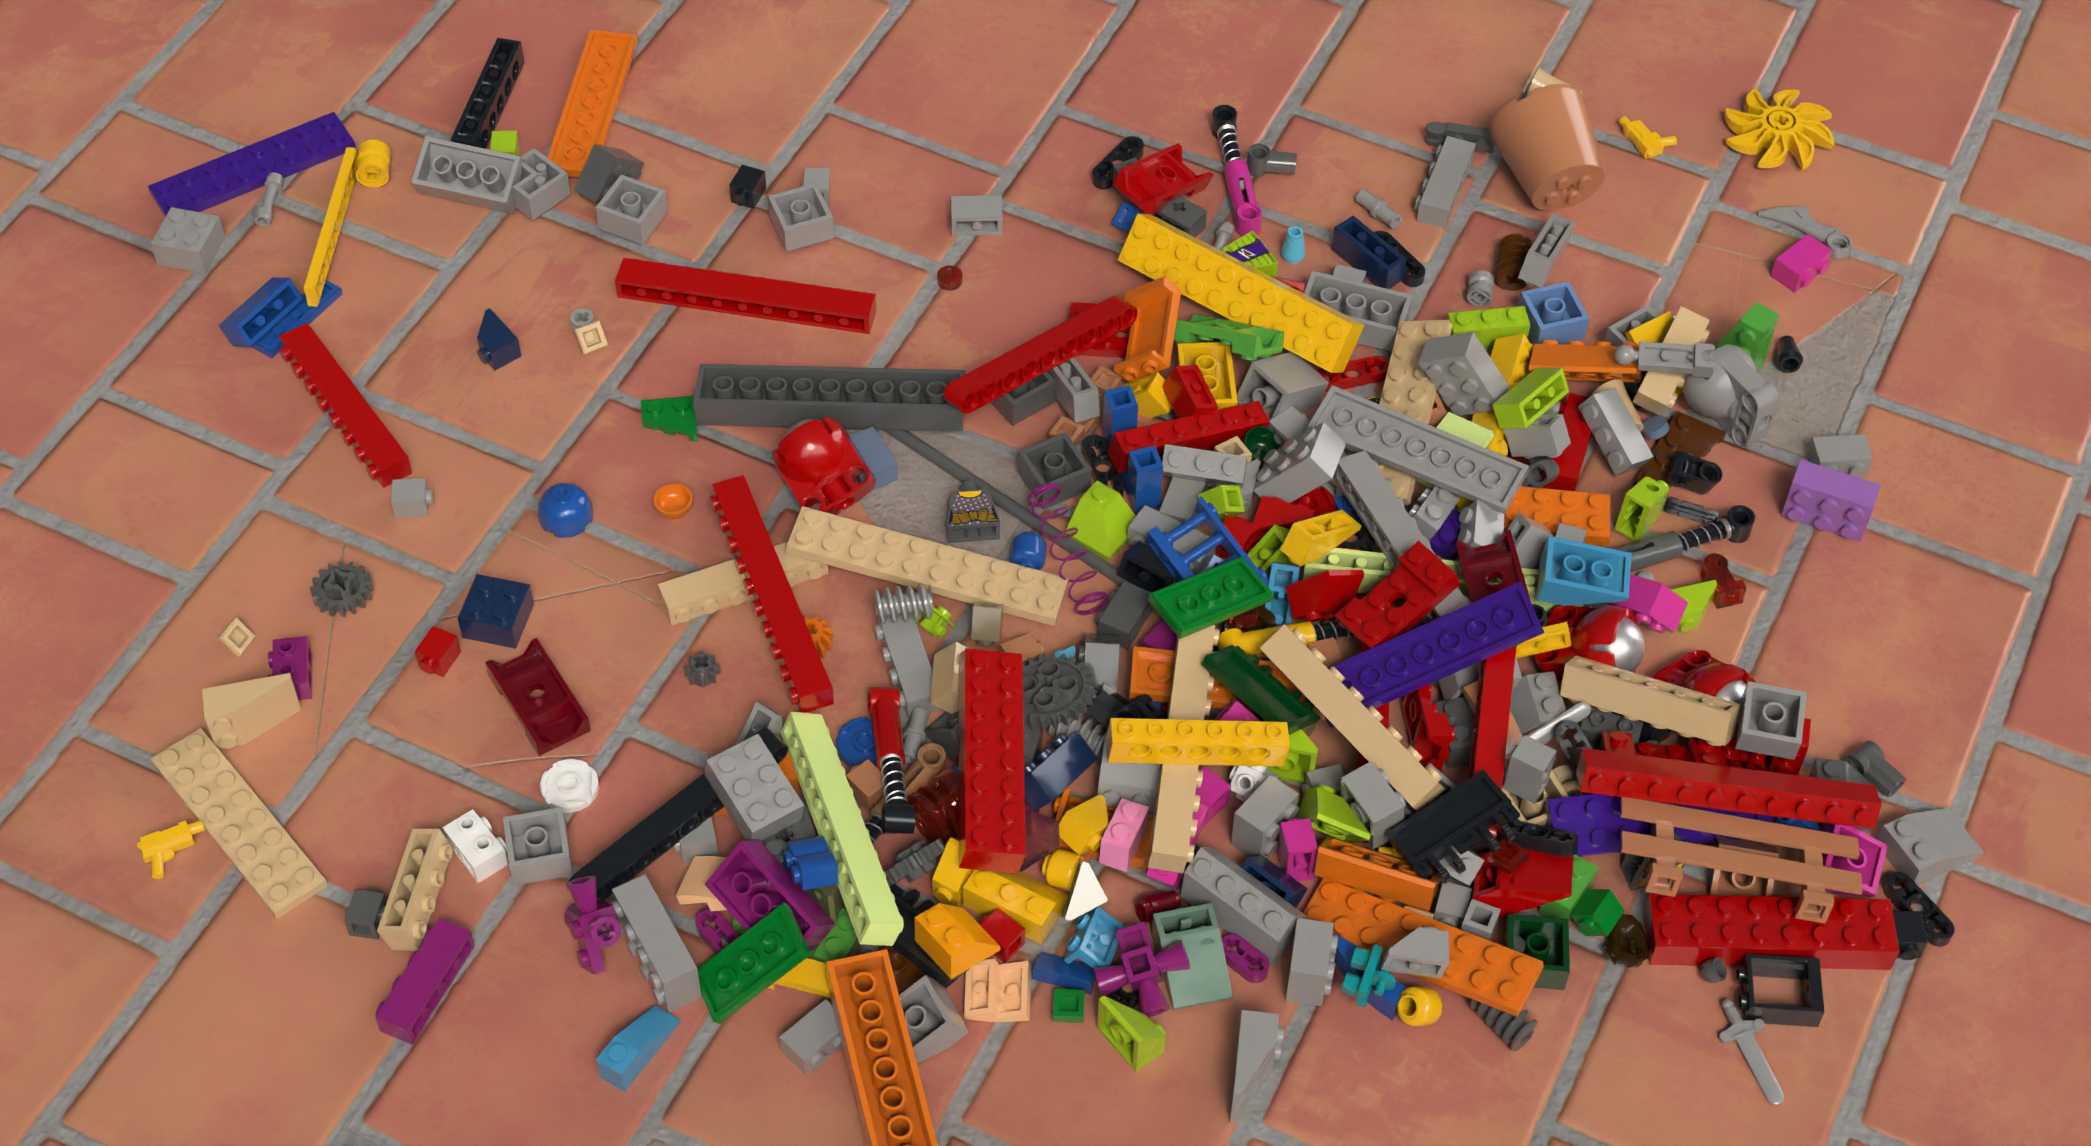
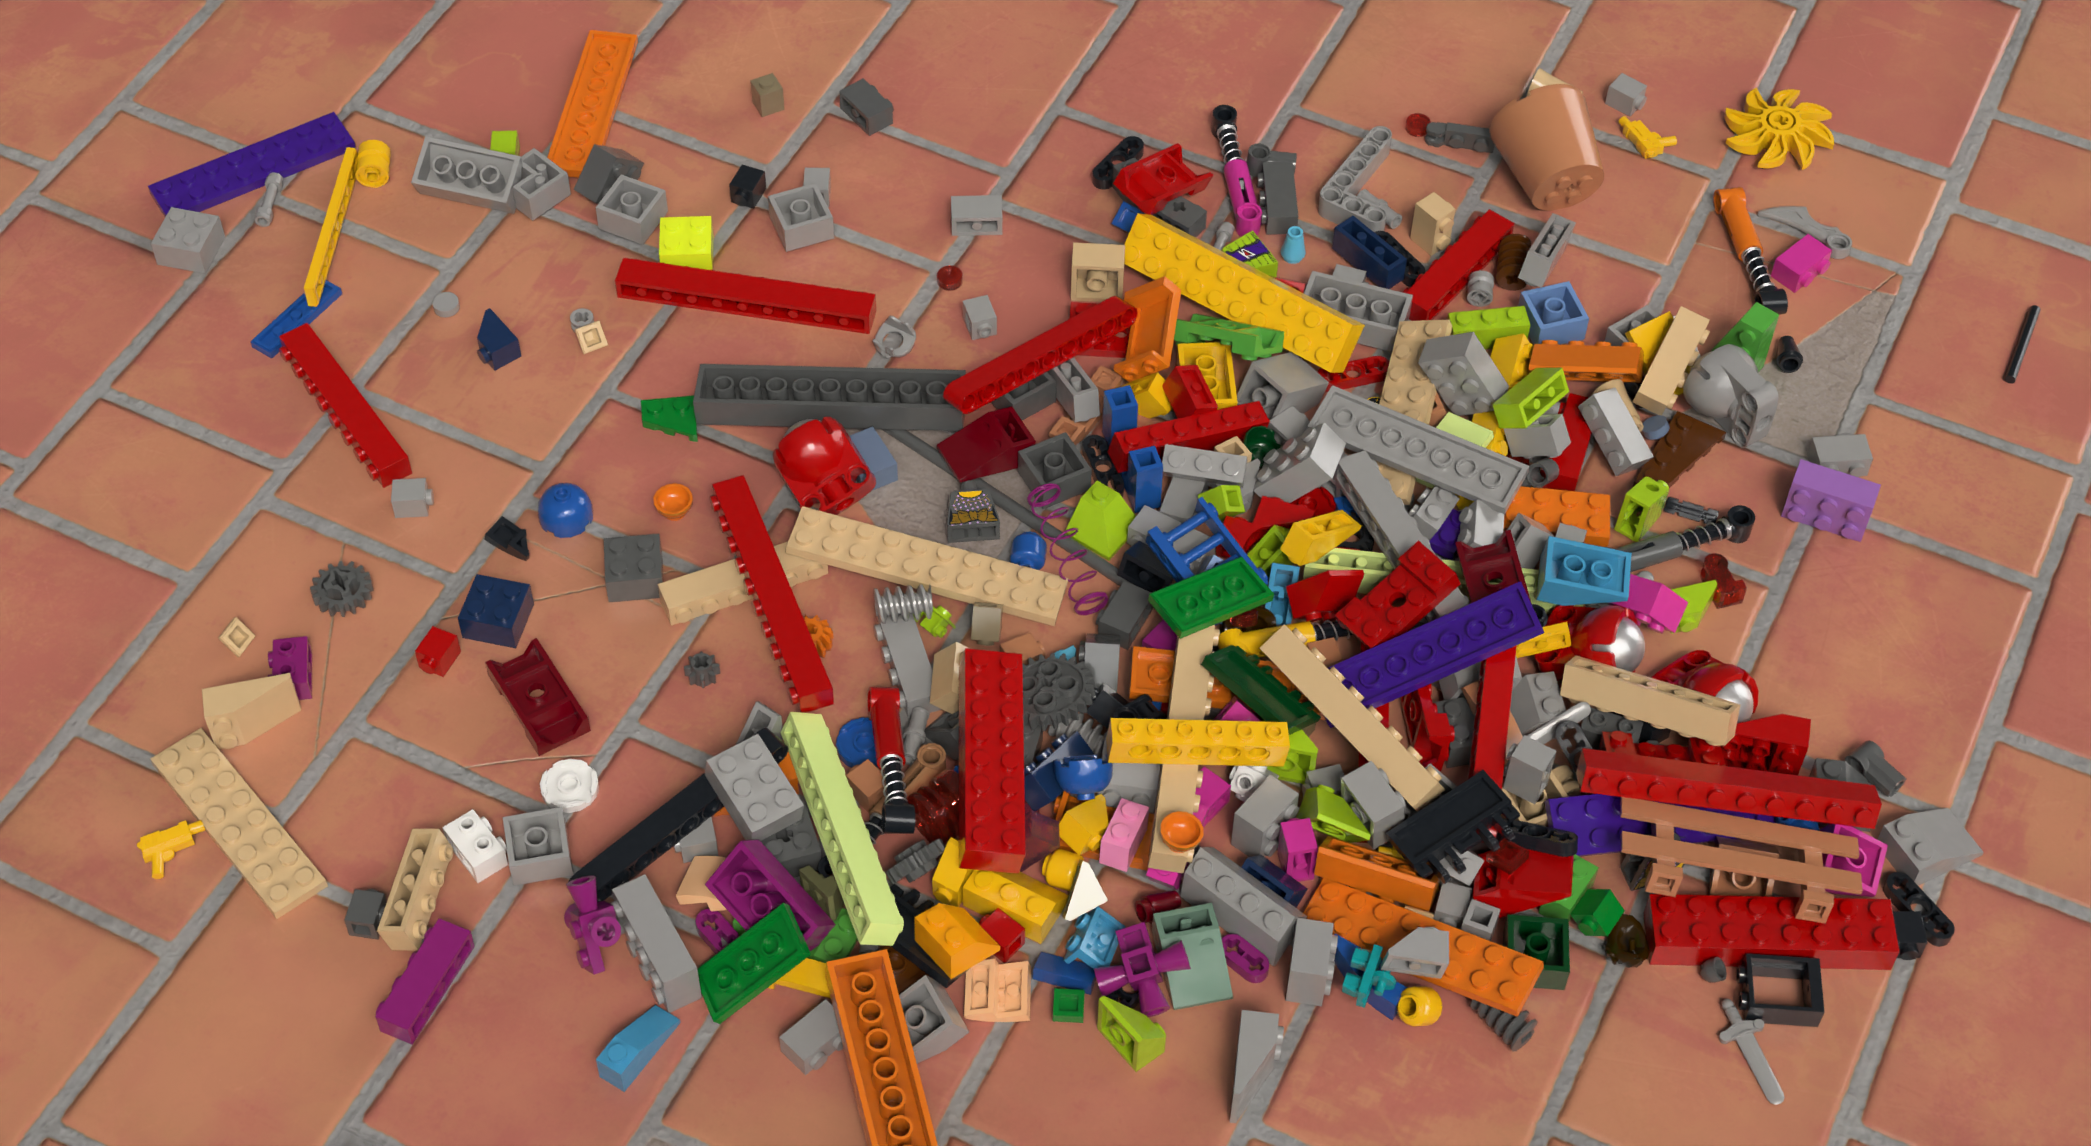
blue brick [218,277,303,347] -> none
black brick [451,38,524,149] -> none
blue brick [783,835,838,891] -> none
light grey brick [1414,136,1476,229] -> none
light grey plate [1614,342,1715,378] -> none
black piece [1666,451,1723,495] -> none
light grey brick [1735,681,1807,760] -> none
none -> light grey tile [432,292,460,317]
none -> black slope [484,516,529,561]
none -> dark grey brick [604,534,664,602]
none -> neon yellow brick [659,216,714,270]
none -> dark tan brick [750,73,784,117]
none -> dark grey brick [839,78,894,136]
none -> light grey piece [872,315,916,358]
none -> dark red slope [936,406,1036,483]
none -> light grey brick [963,295,997,340]
none -> blue cylinder [1053,754,1113,800]
none -> tan brick [1071,242,1125,302]
none -> orange piece [1160,811,1204,853]
none -> dark grey brick [1257,162,1299,235]
none -> light grey beam [1318,126,1392,232]
none -> red brick [1402,209,1515,321]
none -> clear red tile [1405,113,1431,137]
none -> tan brick [1410,192,1455,256]
none -> light grey brick [1605,73,1647,117]
none -> piece [1713,187,1788,315]
none -> black bar [2005,305,2041,384]

